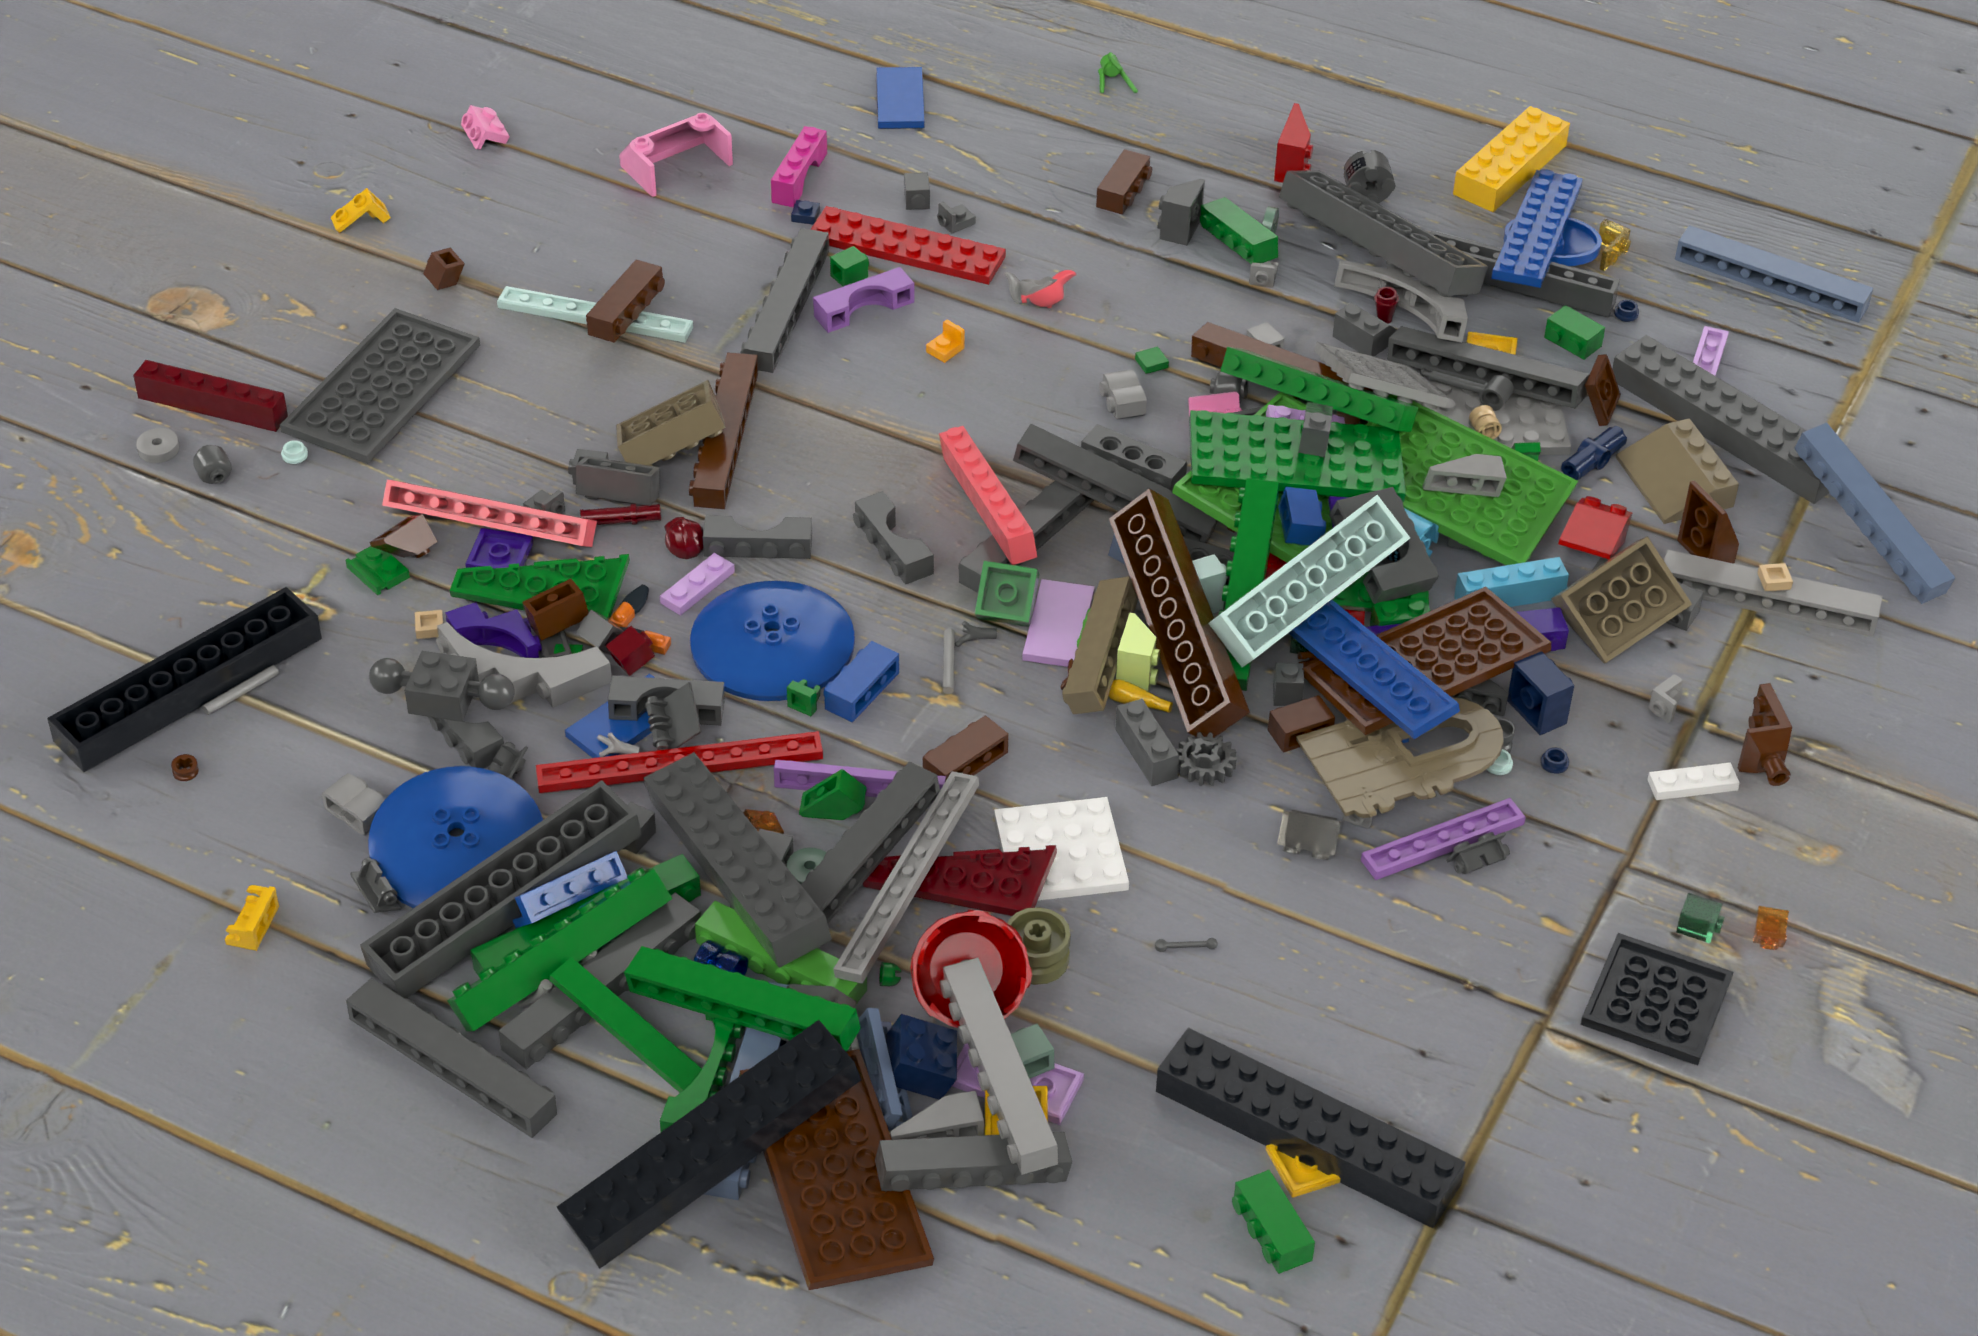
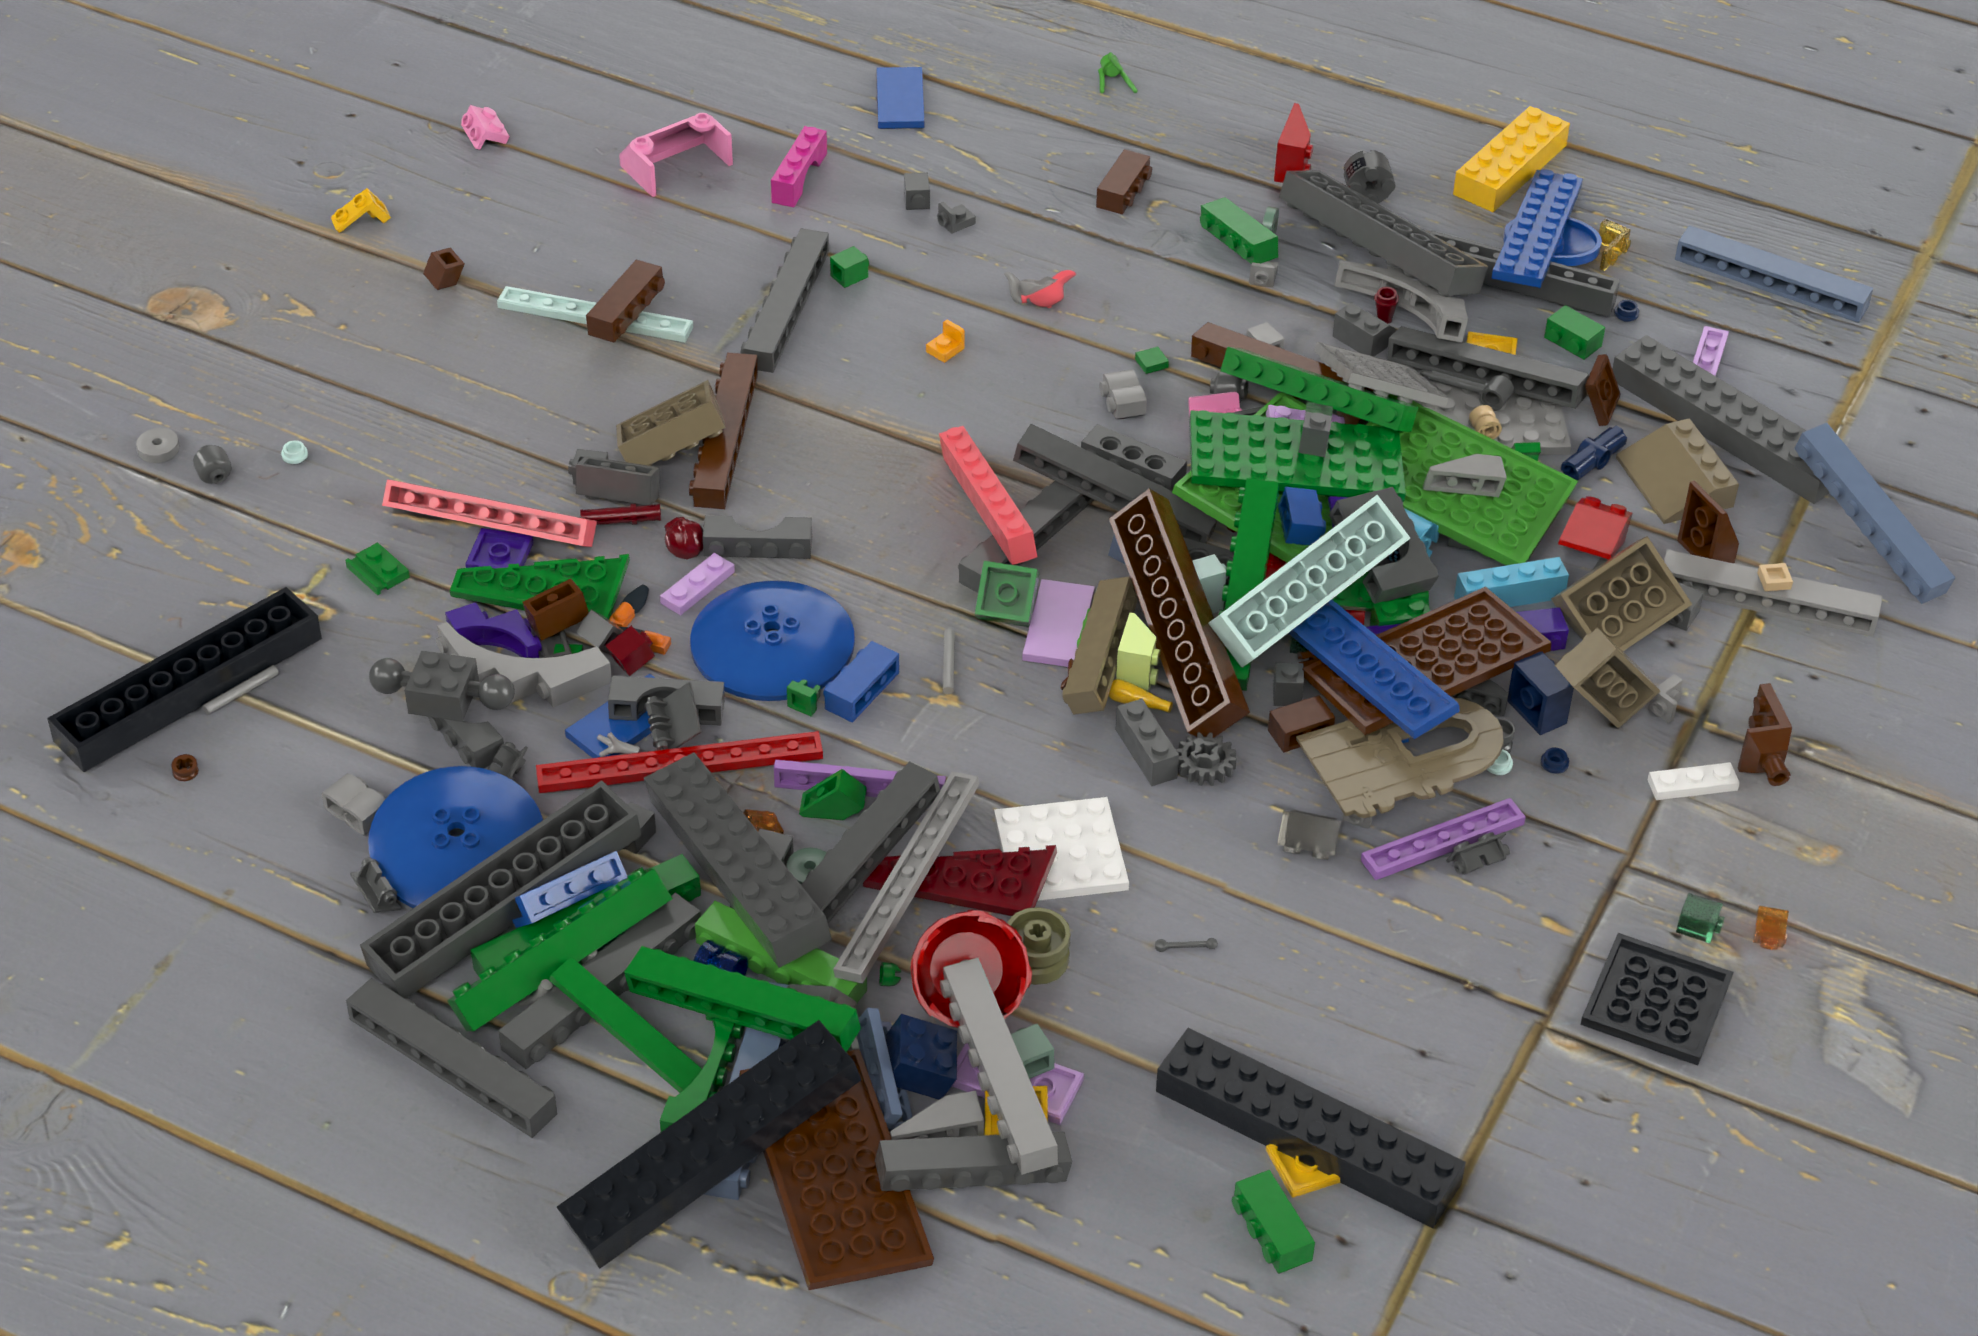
dark red brick [133,360,288,432] -> none
yellow hinge [225,885,279,951] -> none
dark grey plate [280,308,480,464] -> none
slope [369,514,437,558] -> none
tan plate [415,610,444,639] -> none
dark grey bracket [523,490,565,514] -> none
dark blue plate [791,200,820,225] -> none
red plate [810,206,1006,285] -> none
medium lavender arch [813,267,914,333] -> none
dark grey arch [853,491,934,585] -> none
reddish brown brick [923,715,1009,780] -> none
dark grey bar [955,621,997,647] -> none
dark grey slope [1157,179,1205,246] -> none
none -> dark tan brick [1555,627,1661,729]

